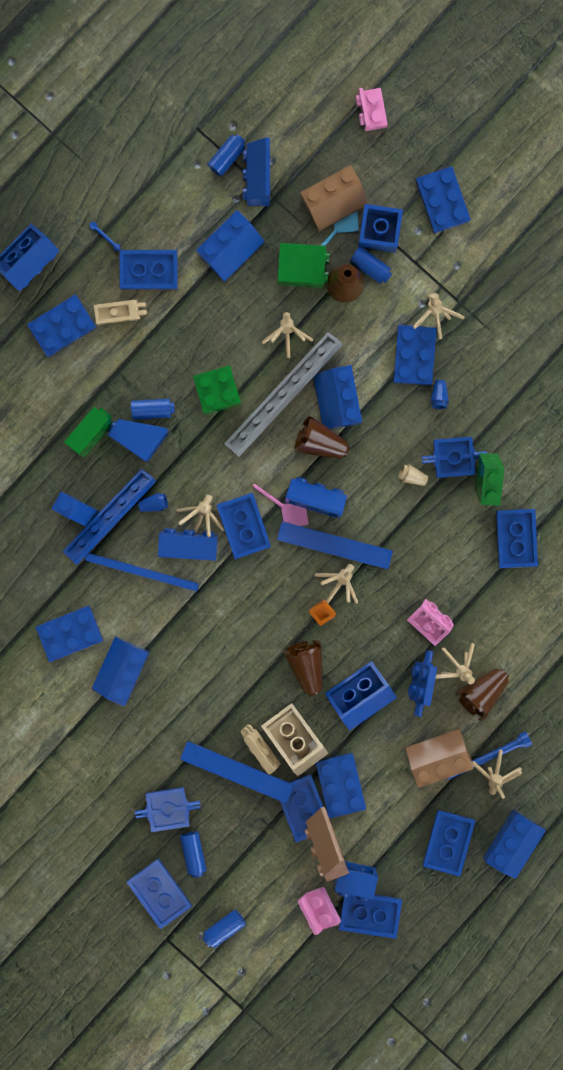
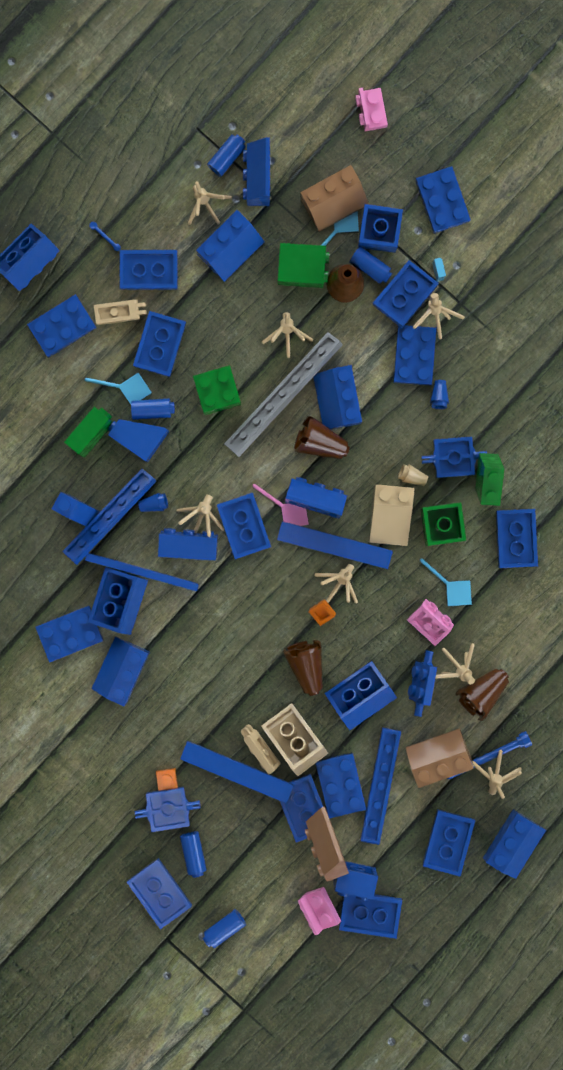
none -> medium azure piece [84,373,152,404]
none -> blue slope [88,567,148,635]
none -> blue plate [133,311,186,377]
none -> orange plate [156,768,178,791]
none -> tan plant [188,181,232,225]
none -> blue tile [360,727,401,845]
none -> tan slope [369,485,414,546]
none -> blue plate [373,260,439,328]
none -> green brick [420,502,466,546]
none -> medium azure piece [420,559,472,606]
none -> medium azure tile [432,258,446,282]

